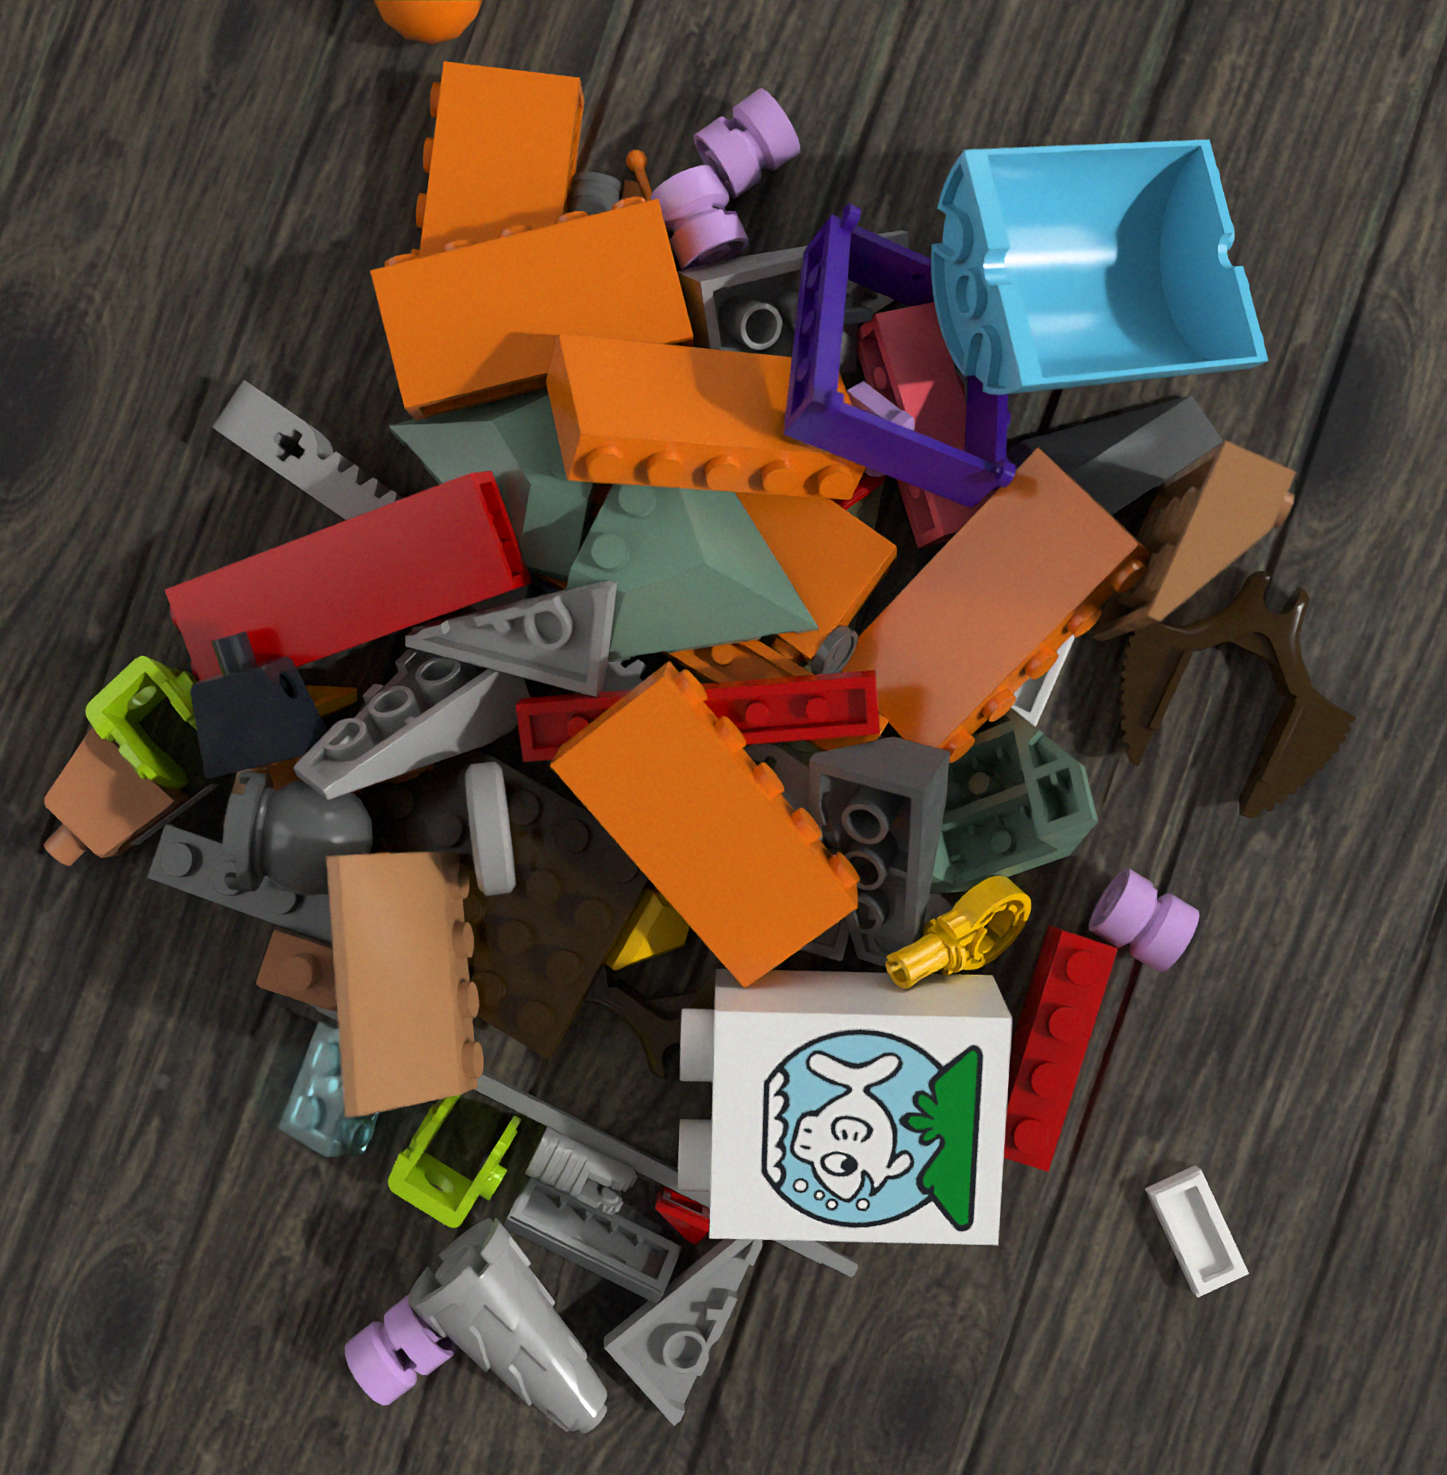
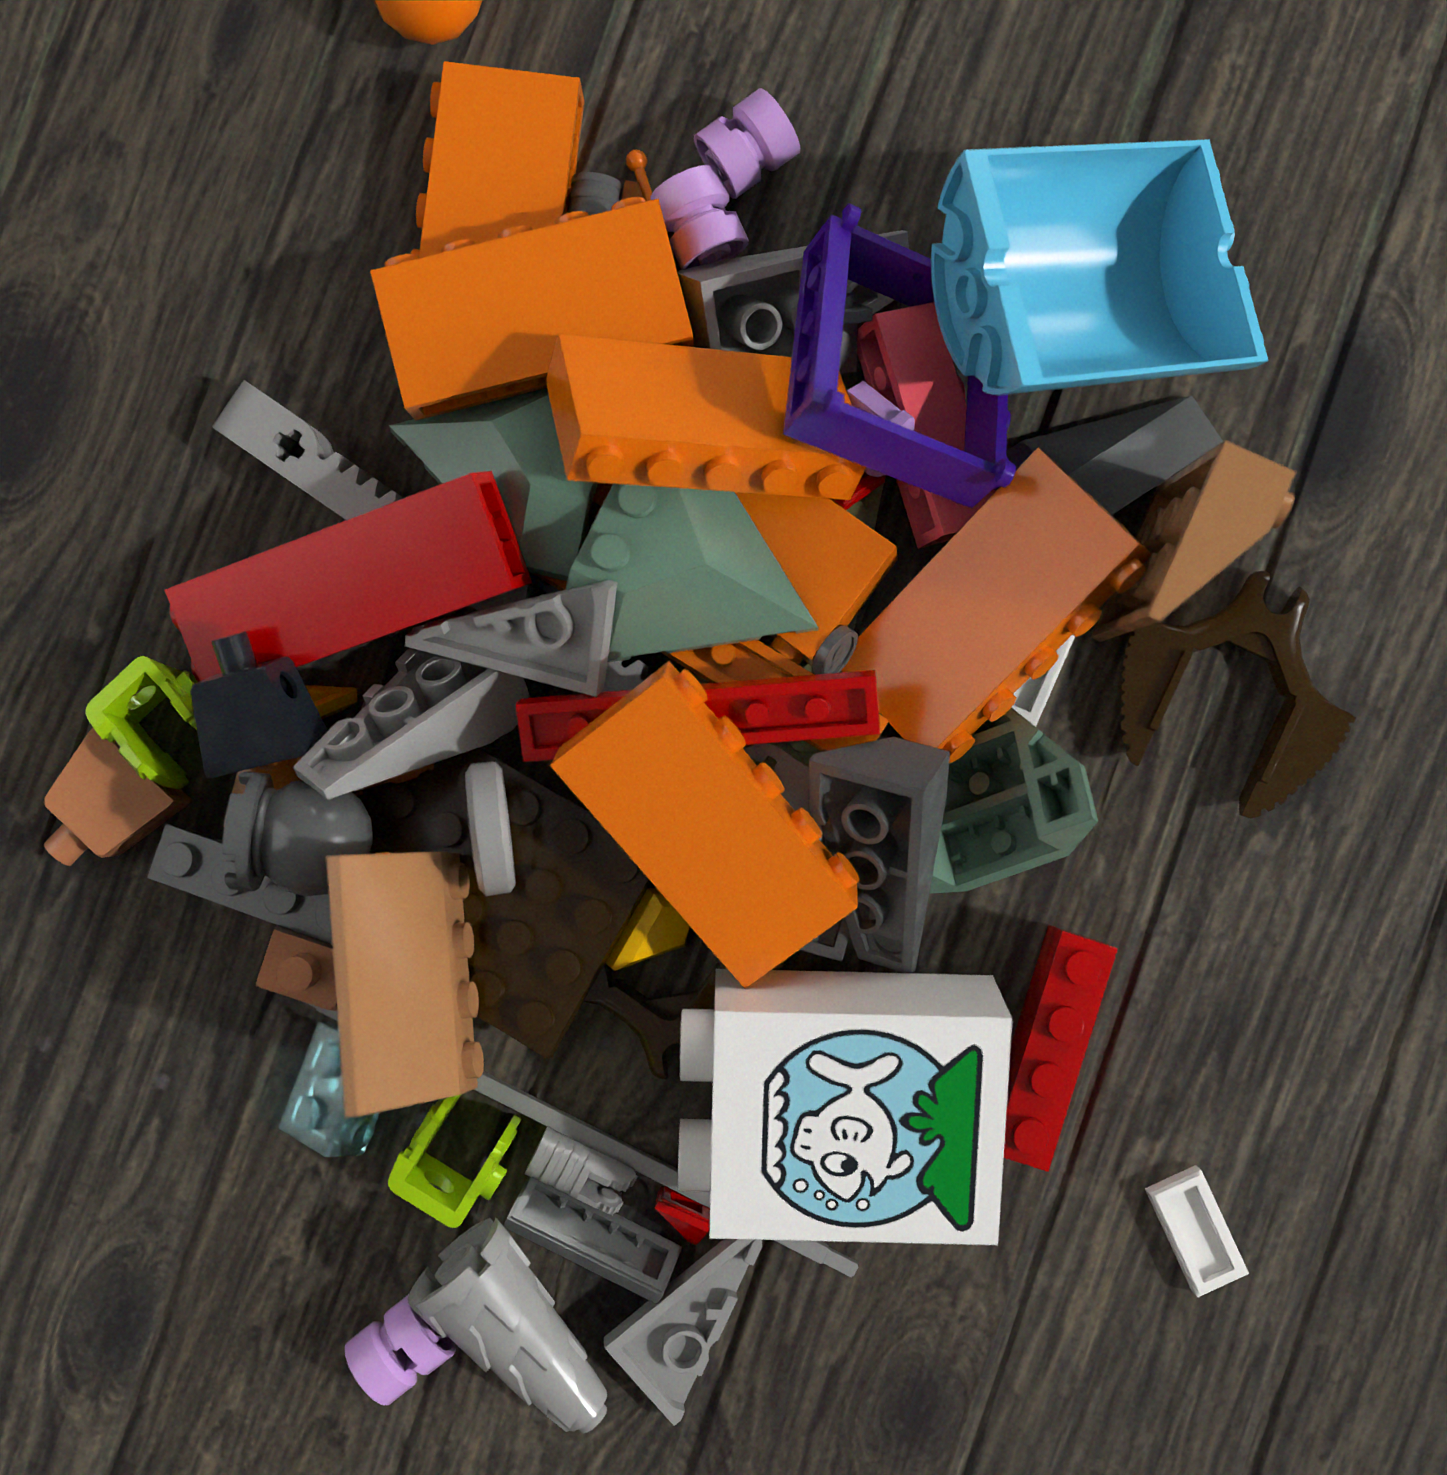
sticker [130,784,219,846] -> none
yellow pin [885,875,1031,989] -> none
lavender wheel [1089,868,1199,973] -> none

